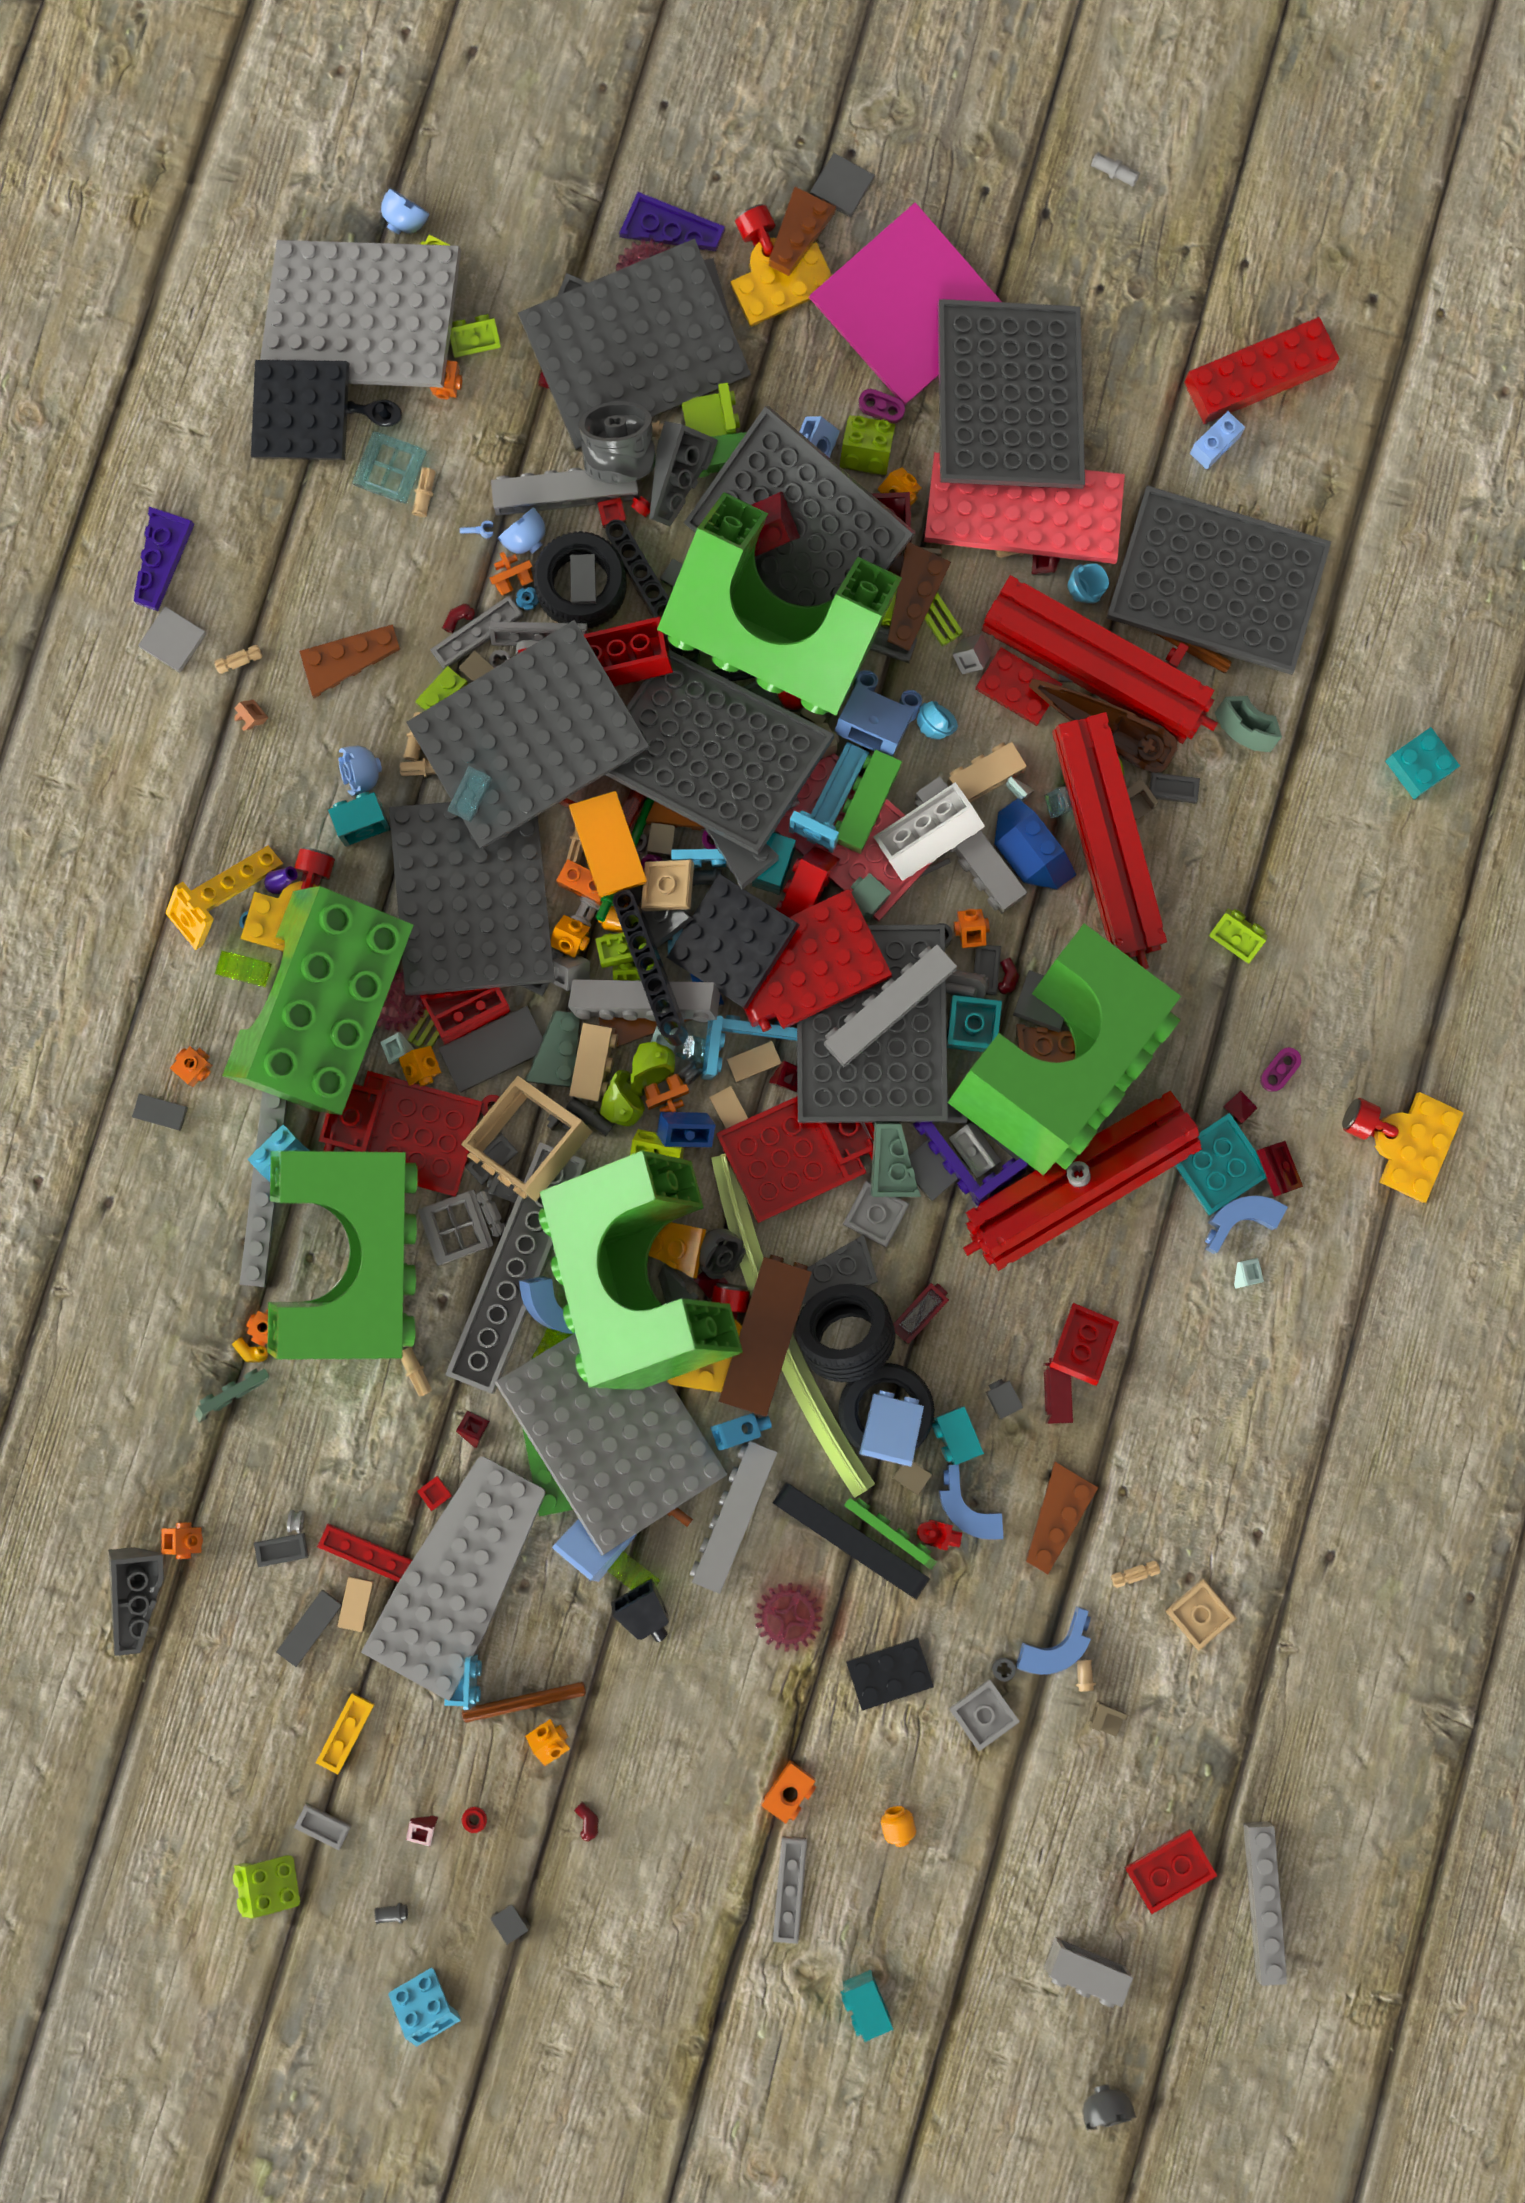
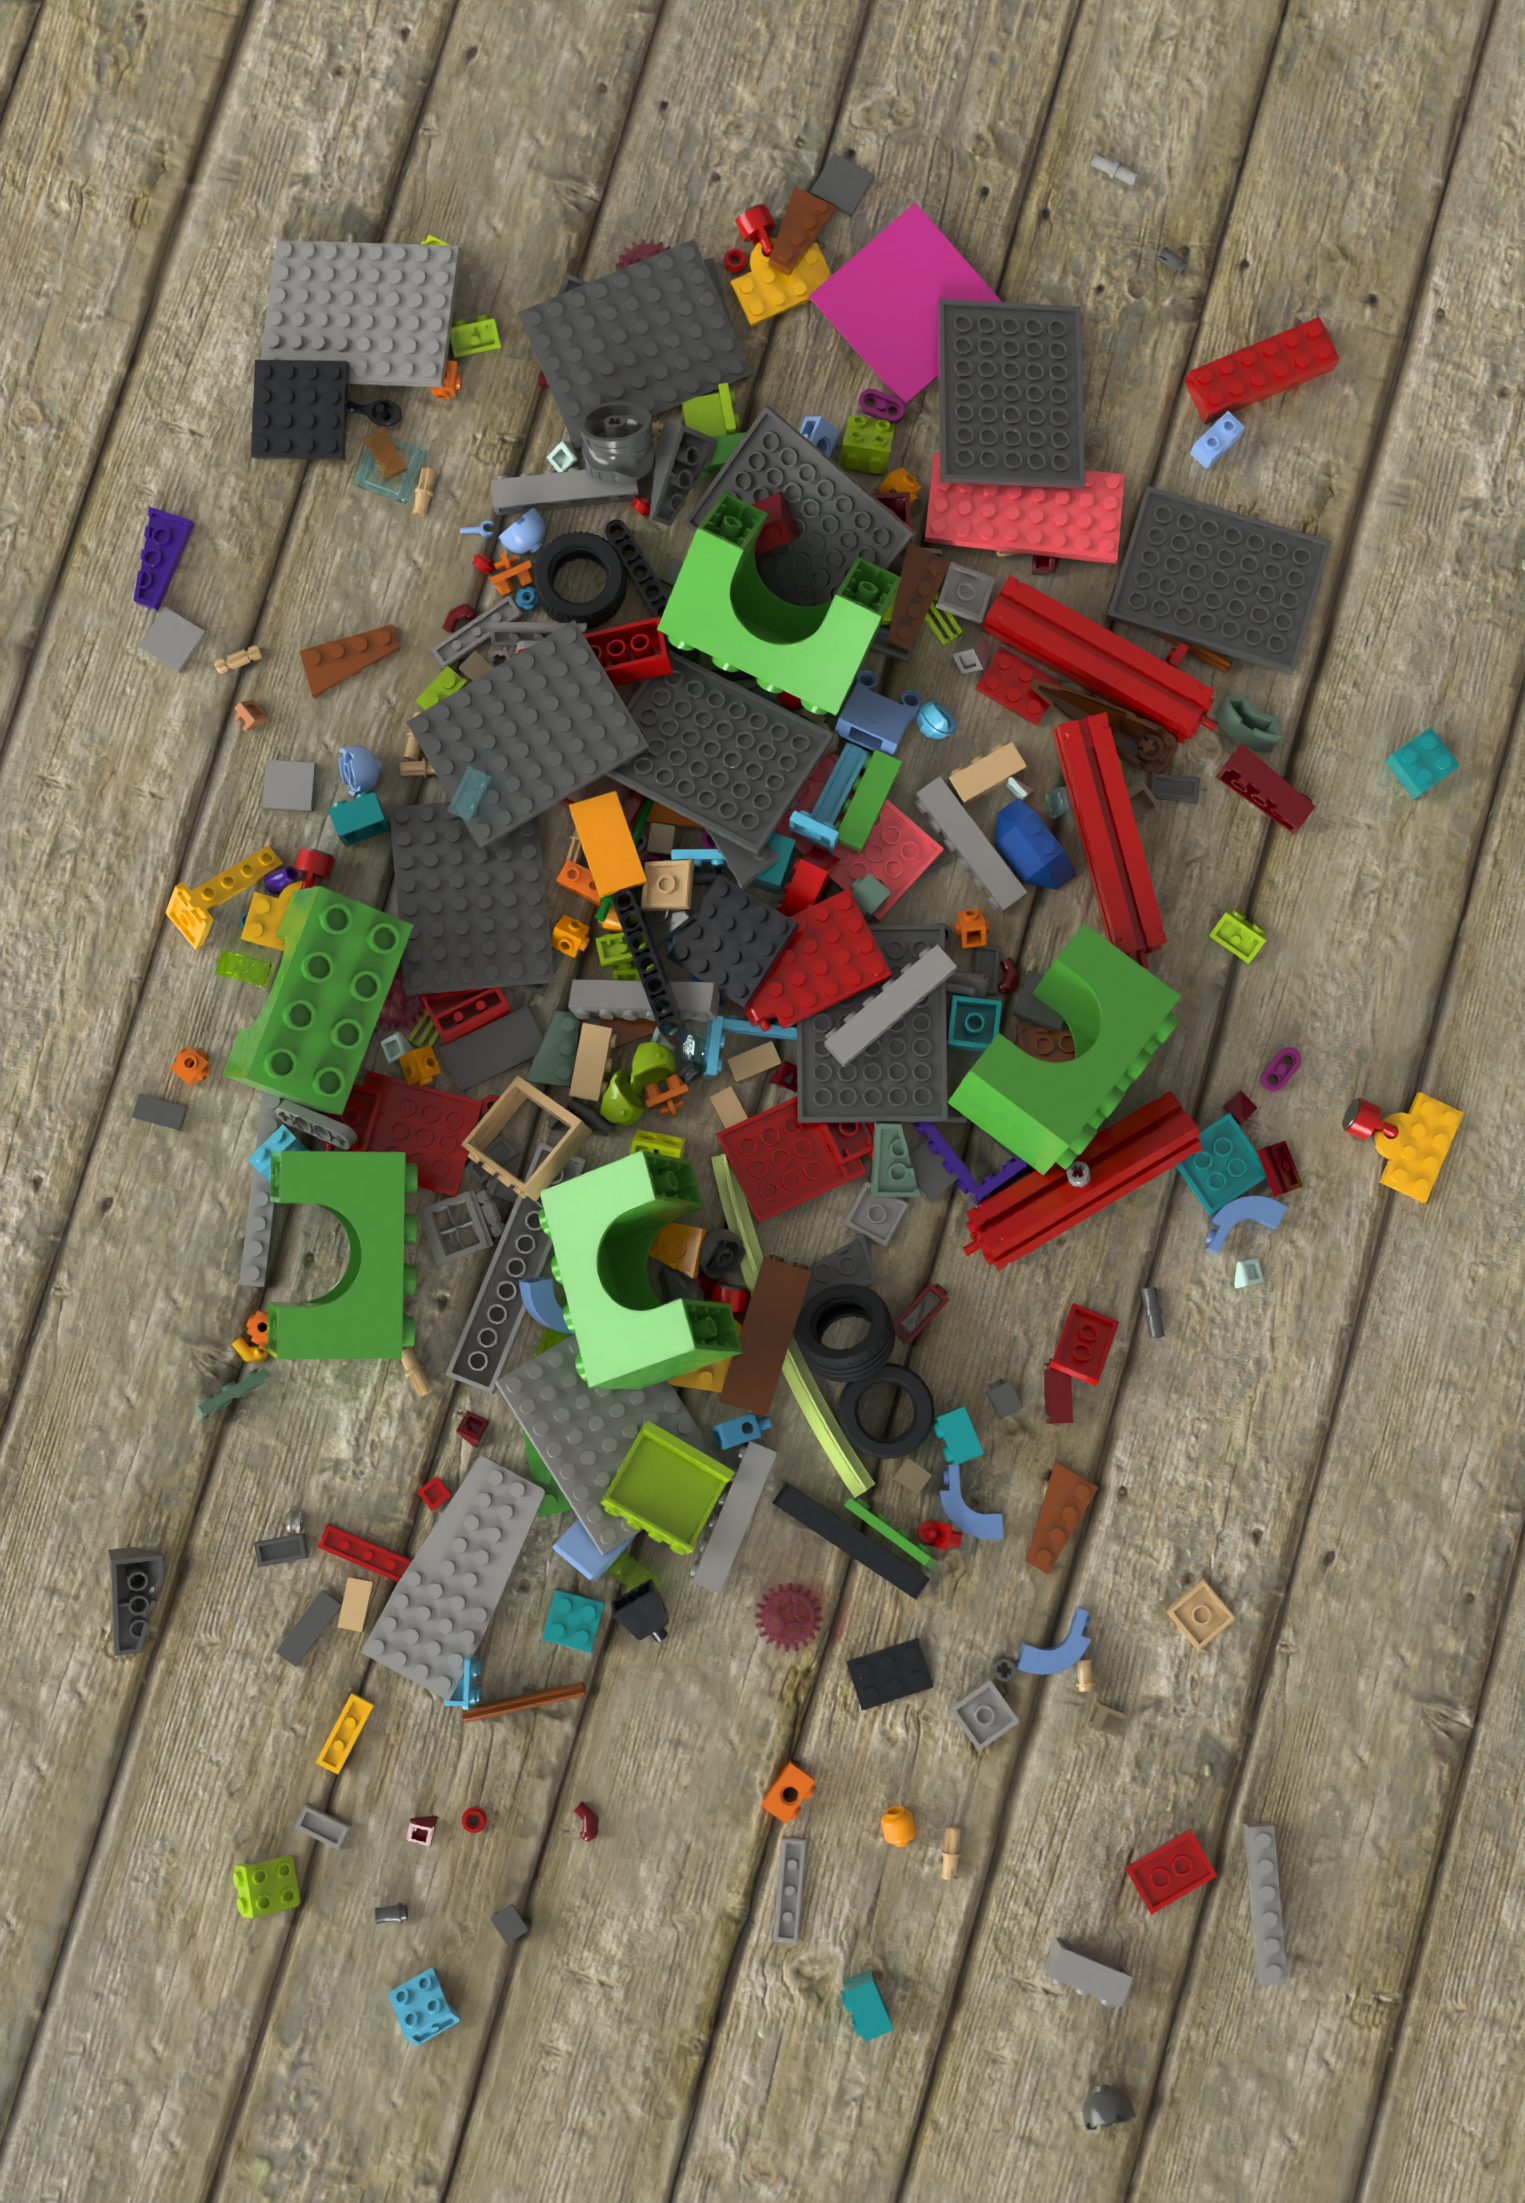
orange brick [161,1522,203,1559] -> none
light blue cylinder [381,188,430,235] -> none
light orange brick [525,1719,570,1766] -> none
light grey panel [552,955,590,991] -> none
dark grey tile [570,554,596,605] -> none
light grey bush [571,897,600,928] -> none
red plate [597,497,626,528] -> none
dark purple wing [619,192,725,252] -> none
blue brick [657,1112,716,1147] -> none
light blue slope [859,1390,924,1467] -> none
white slope [873,782,985,881] -> none
white slope [949,1122,1001,1178] -> none
medium azure piece [1067,563,1109,604] -> none
tan axle [1111,1561,1160,1588] -> none
none -> light grey tile [262,760,316,812]
none -> light grey beam [275,1100,357,1150]
none -> clear orange tile [363,427,407,481]
none -> red plate [472,553,495,575]
none -> teal brick [542,1588,606,1653]
none -> light aqua slope [547,441,578,473]
none -> lime panel [600,1421,735,1555]
none -> red plate [724,249,747,273]
none -> light grey plate [935,562,995,624]
none -> tan axle [941,1826,961,1880]
none -> dark grey pin [1140,1287,1165,1339]
none -> dark grey pin [1157,247,1189,275]
none -> dark red wedge [1215,743,1316,835]

